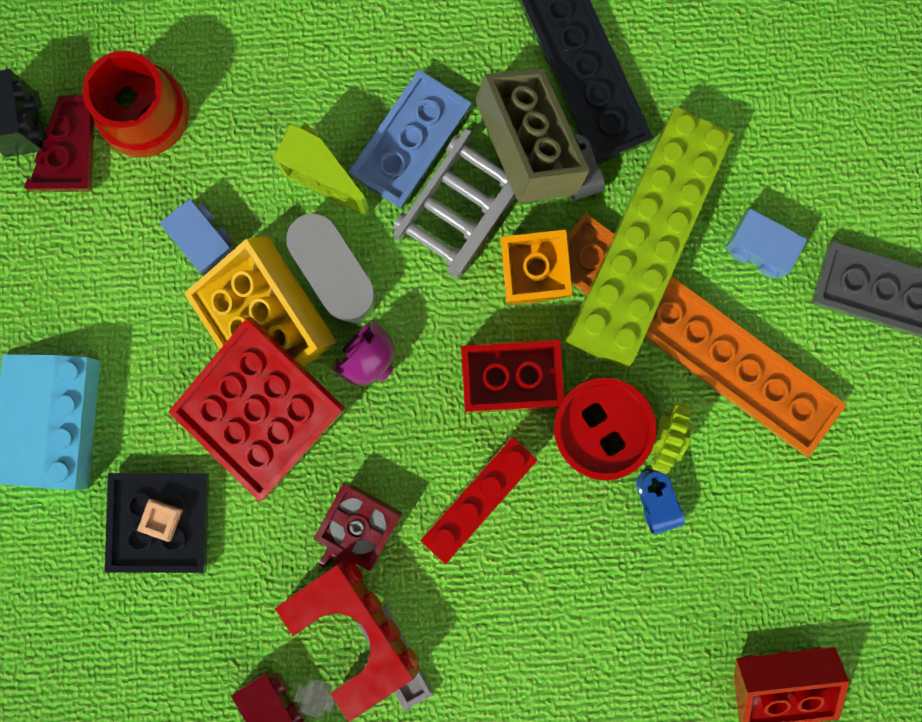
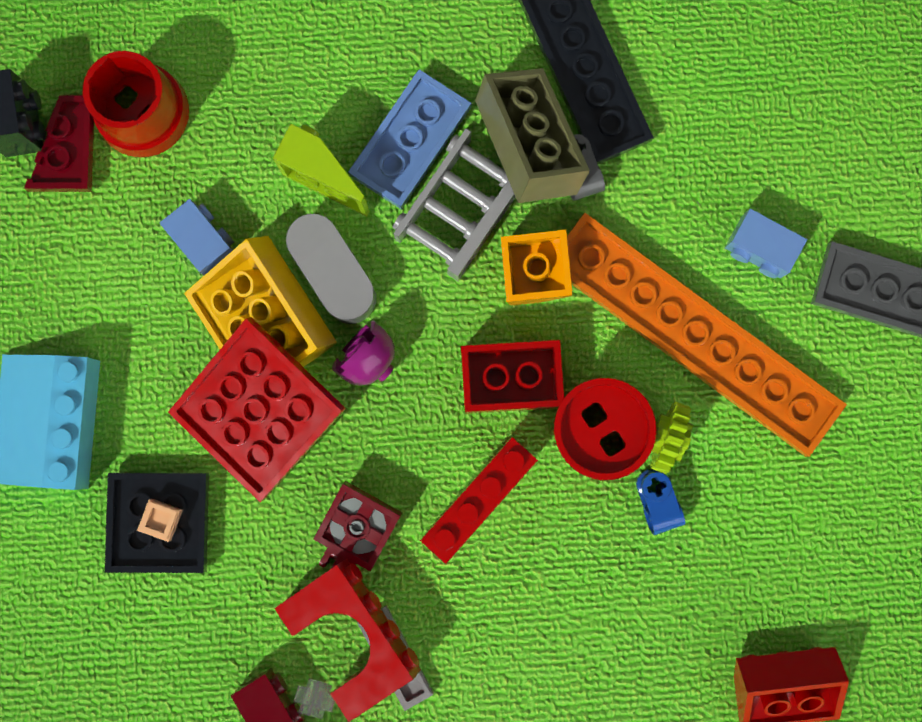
lime brick [565,106,734,370] -> none

